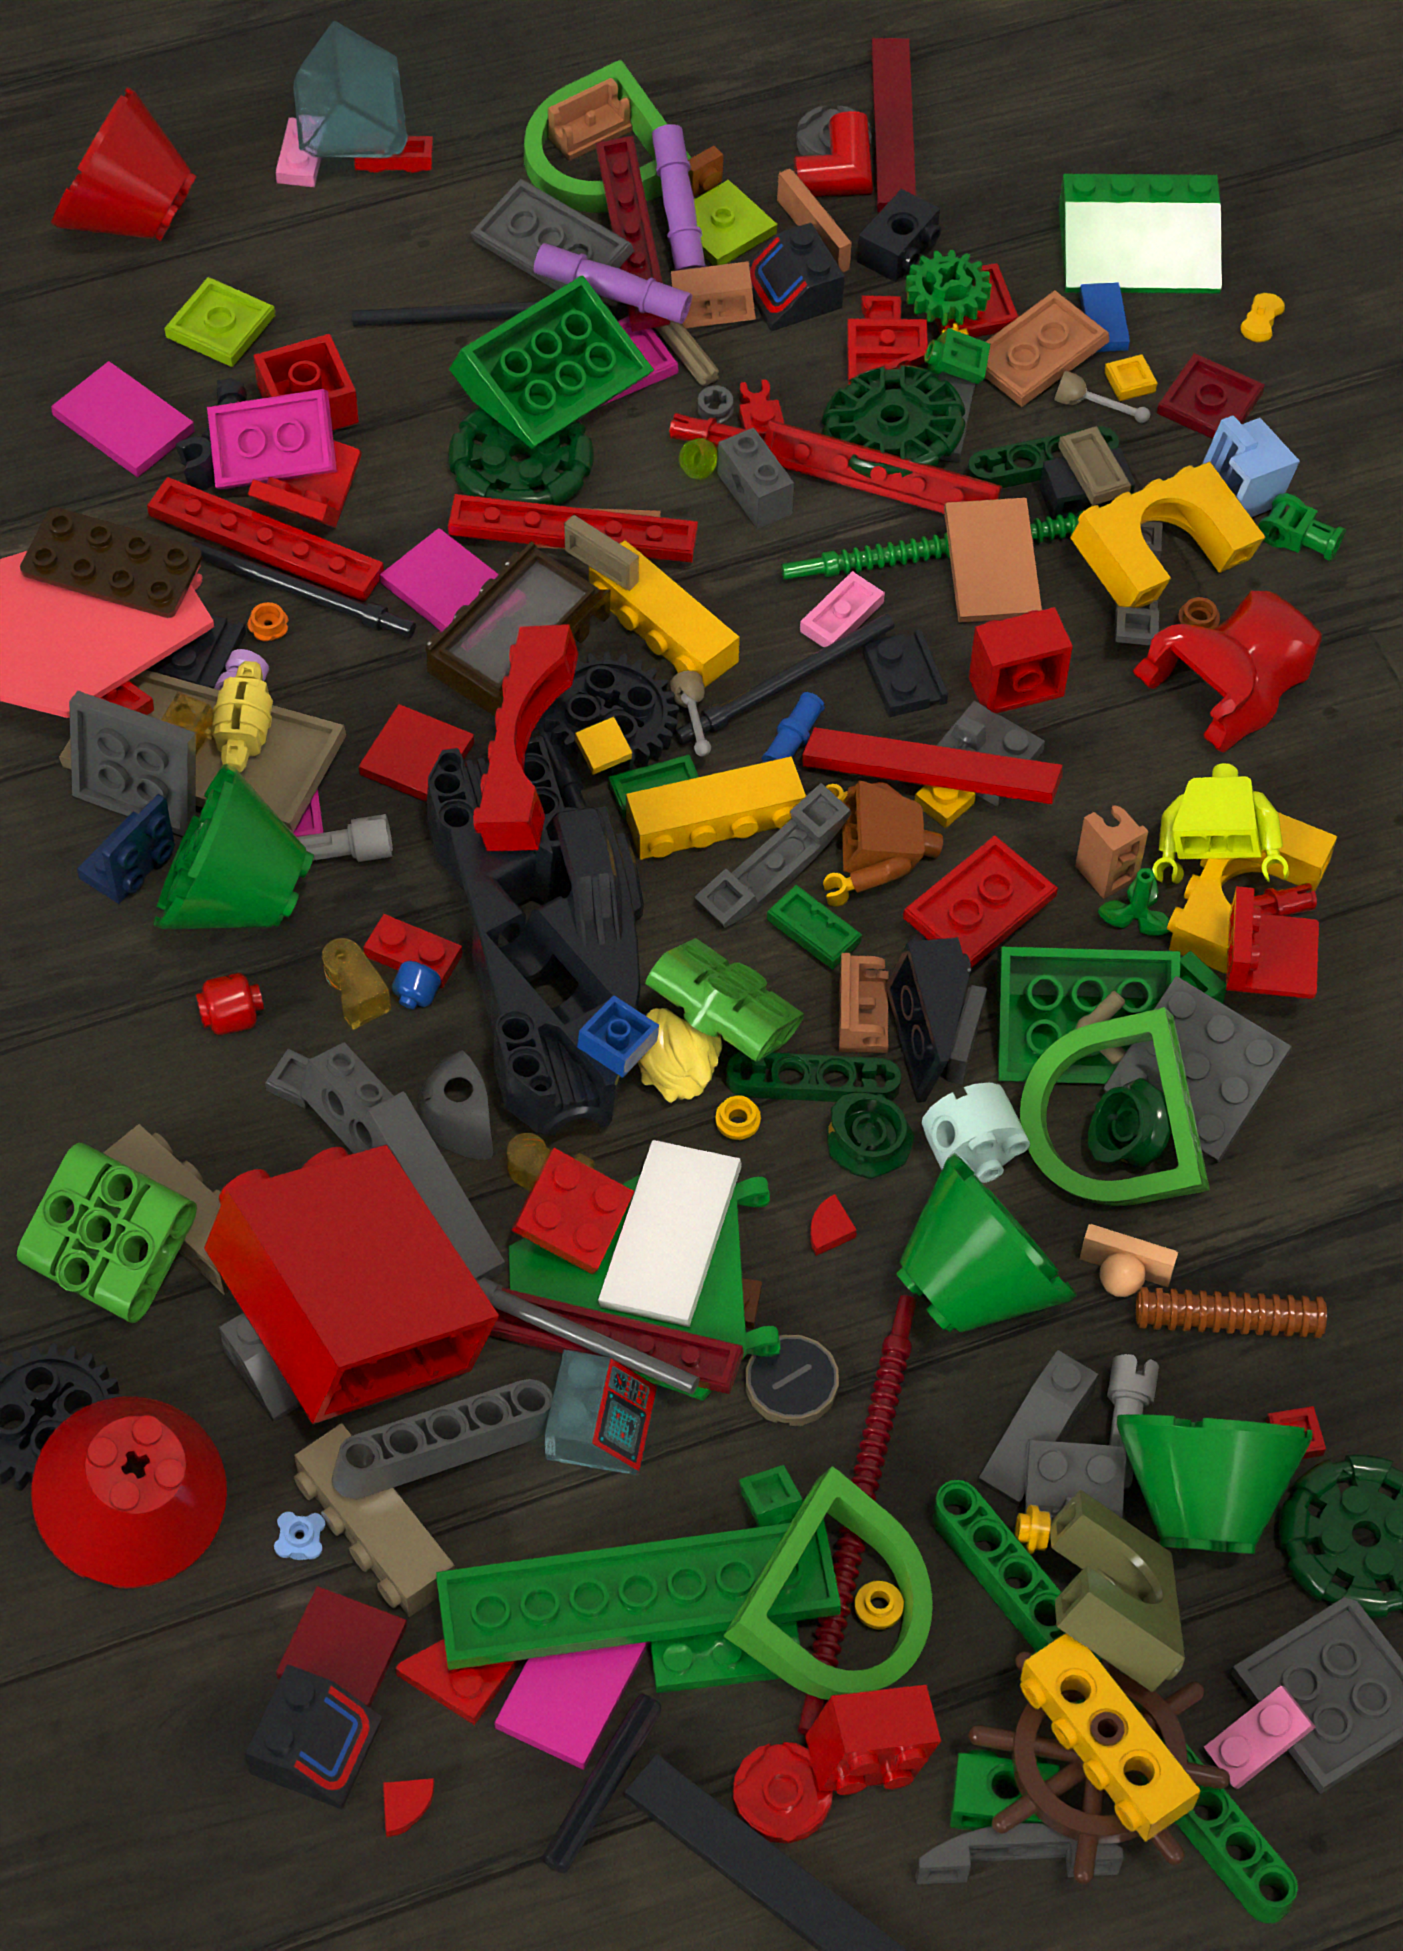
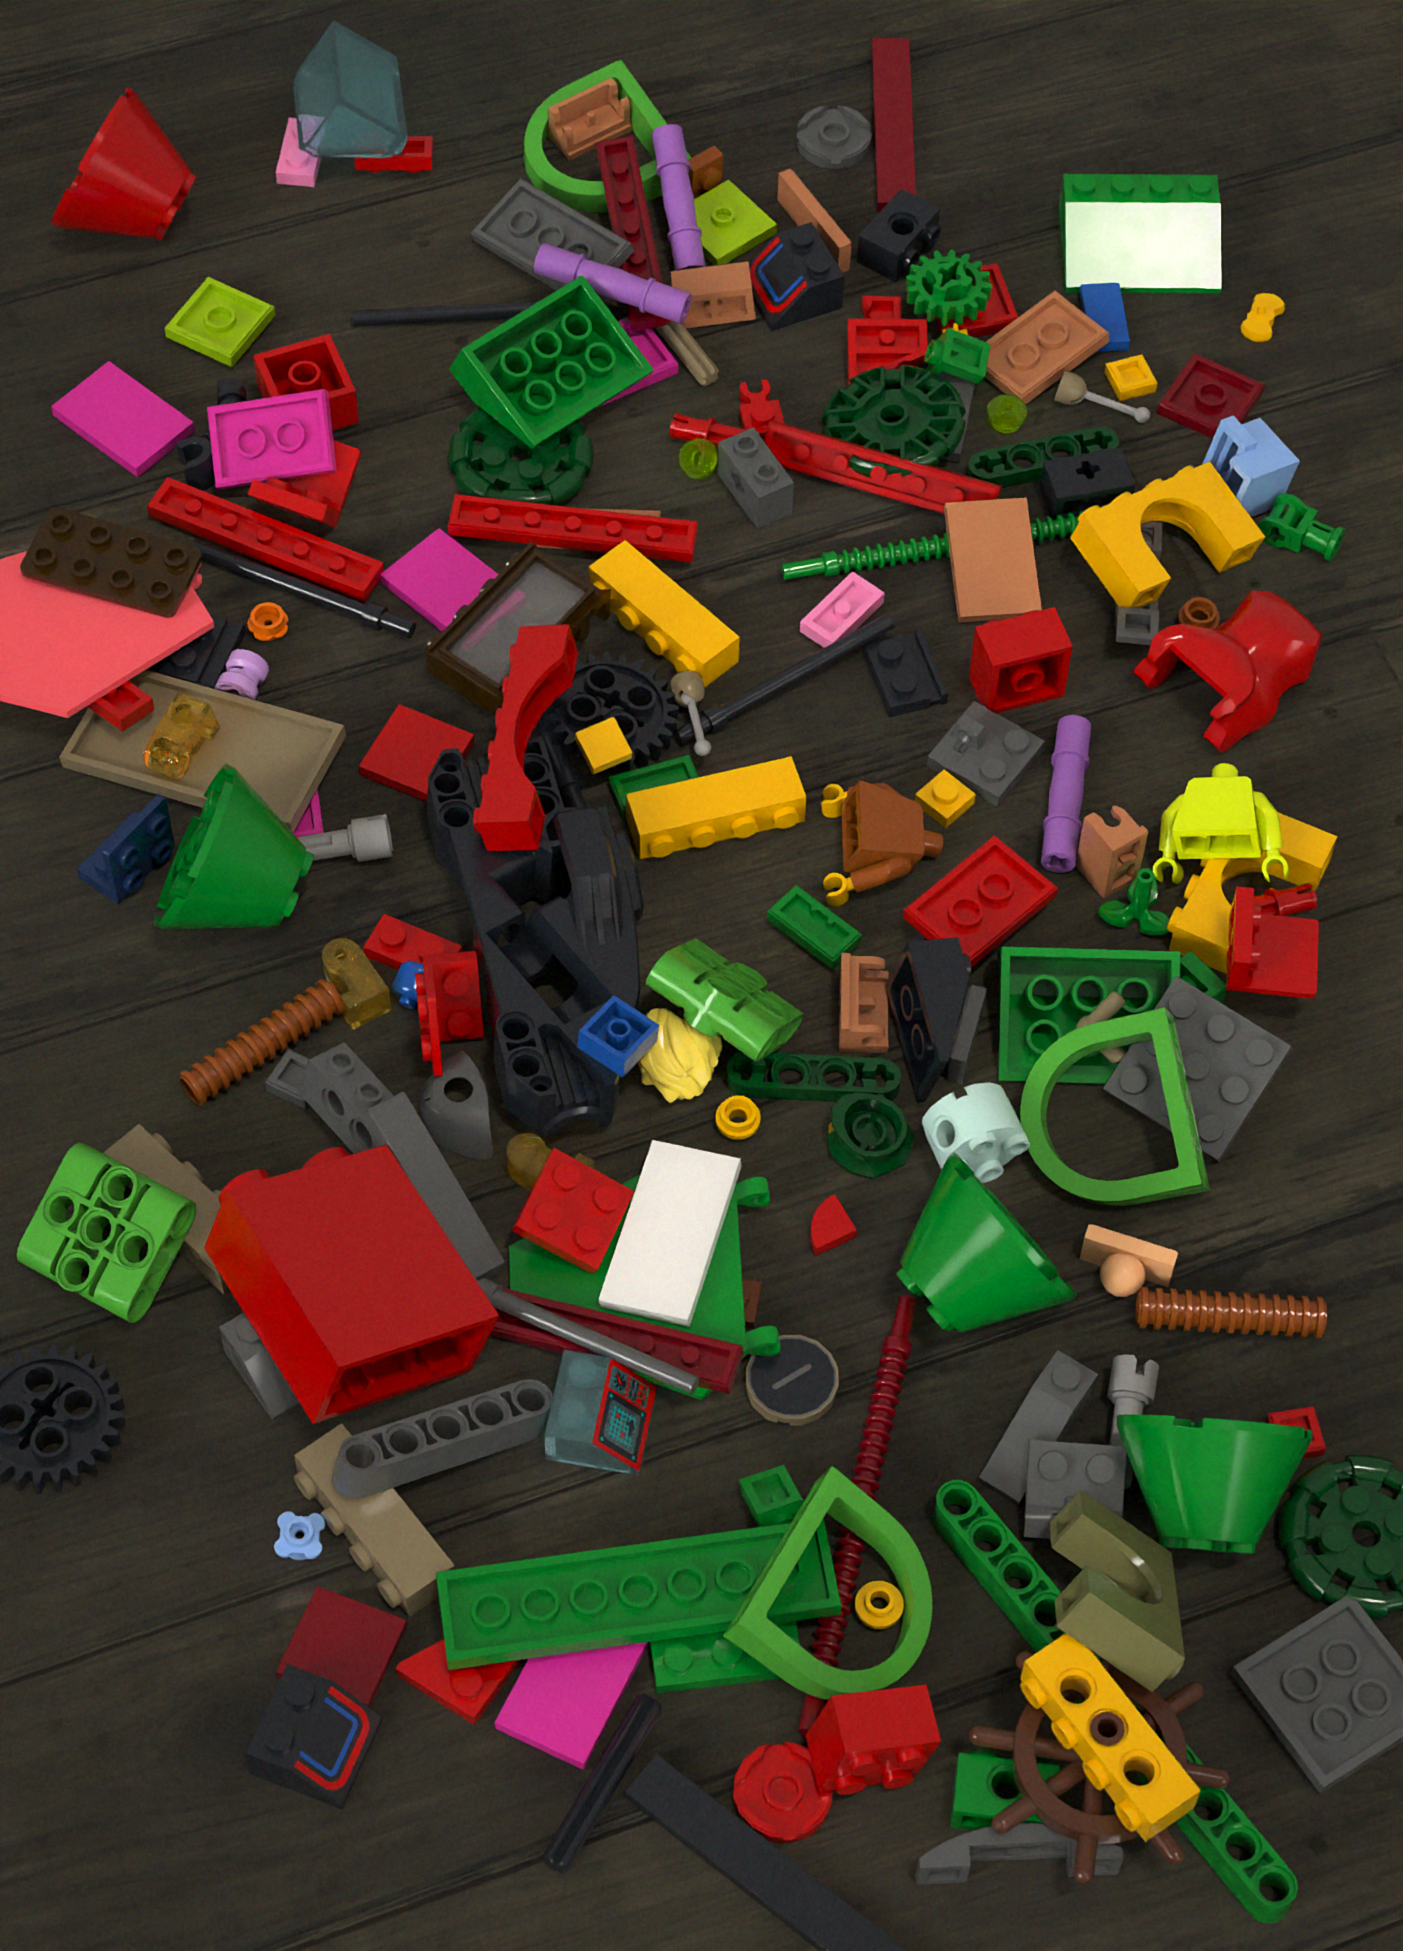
red cone [31,1396,227,1588] -> none
dark grey plate [69,691,196,836] -> none
red head [196,973,264,1035] -> none
light yellow piece [211,661,273,772] -> none
red tile [383,1778,434,1837] -> none
dark tan tile [564,515,639,591] -> none
dark grey slope [694,783,852,928] -> none
dark grey bush [698,385,734,424] -> none
blue pin [761,692,825,763] -> none
red brick [794,111,873,197] -> none
red tile [802,727,1063,804] -> none
yellow plate [1015,1505,1050,1554] -> none
dark tan tile [1058,426,1131,506] -> none
dark green hat [1088,1078,1172,1166] -> none
bright pink plate [1204,1685,1316,1789] -> none
none -> dark orange piece [179,979,344,1106]
none -> red bracket [415,951,484,1077]
none -> clear neon green plate [987,395,1027,433]
none -> medium lavender piece [1041,715,1091,873]

